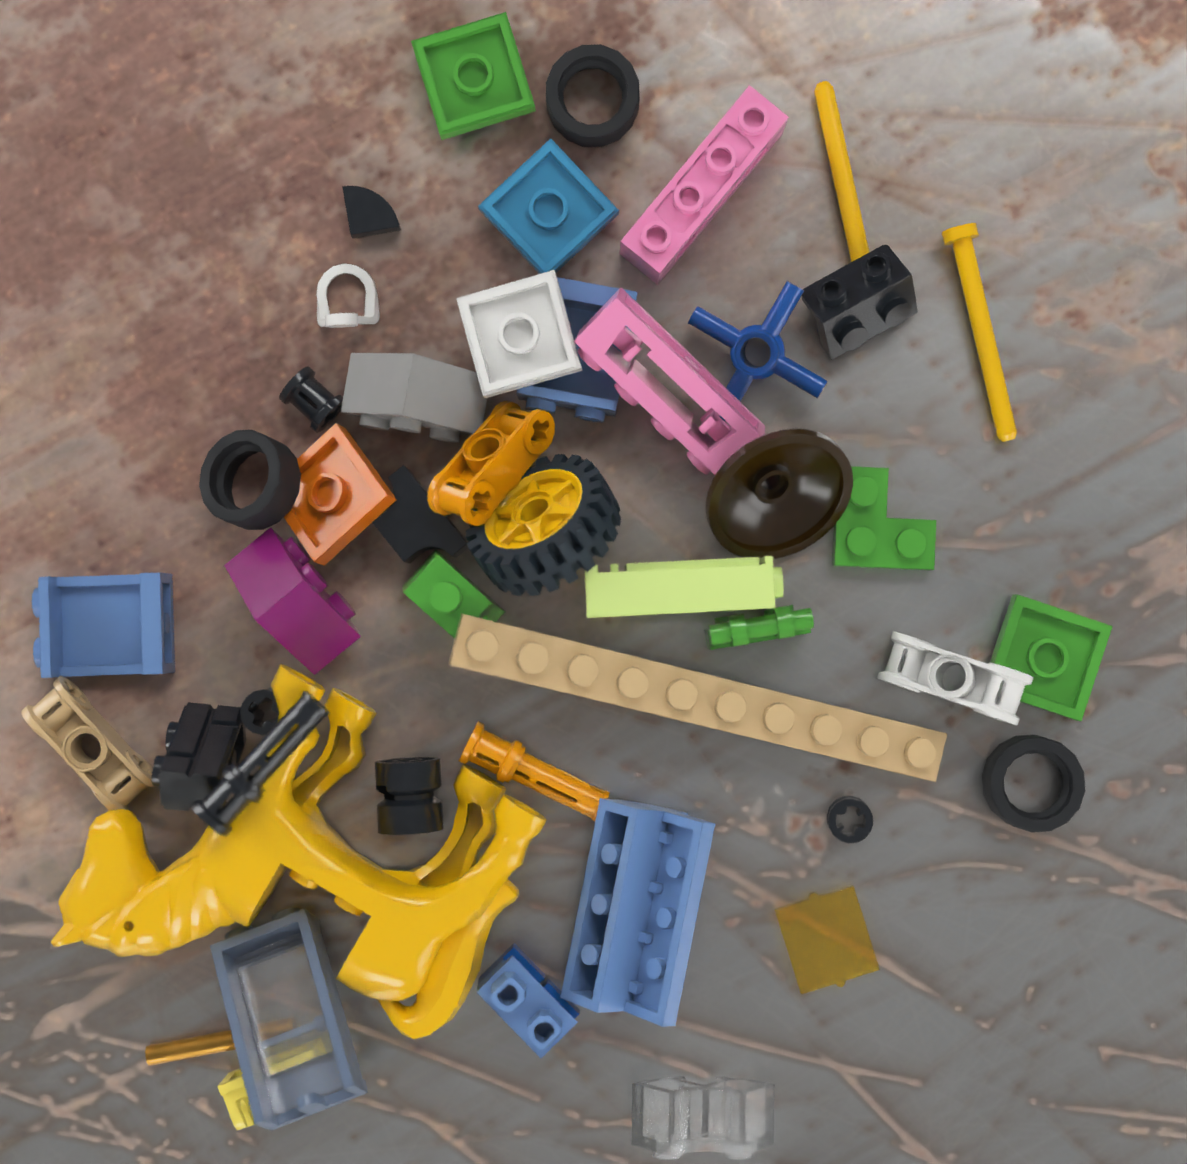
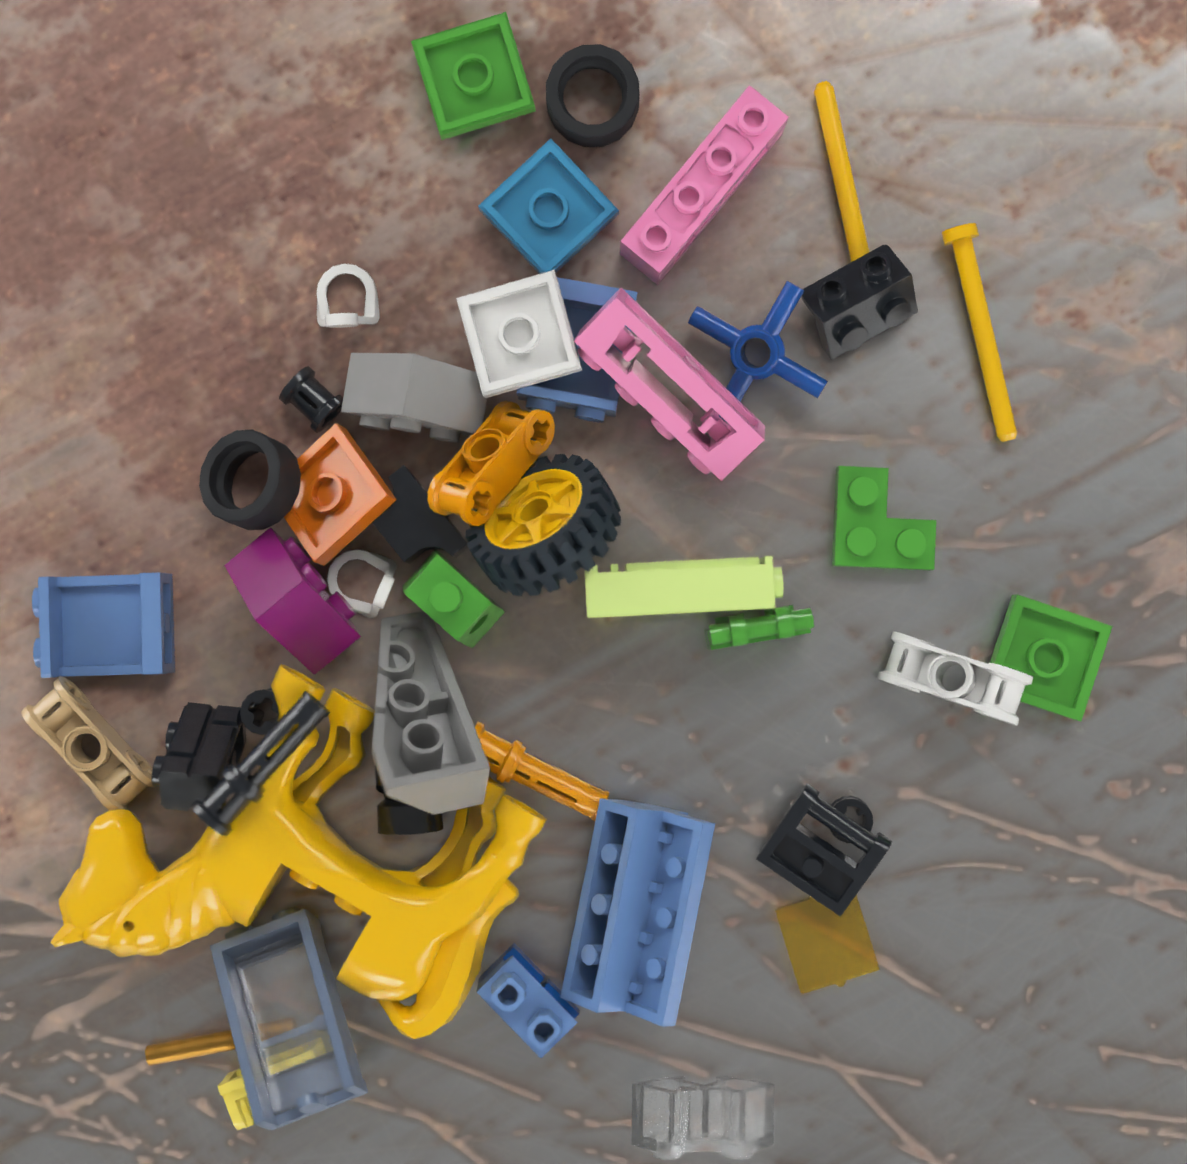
black tile [342,186,401,239] -> none
tan plate [448,613,947,782] -> none
dark brown dish [706,429,853,559] -> none
black tyre [982,735,1085,833] -> none
none -> white piece [327,549,397,618]
none -> light grey wedge [372,611,490,815]
none -> black plate [756,784,892,917]

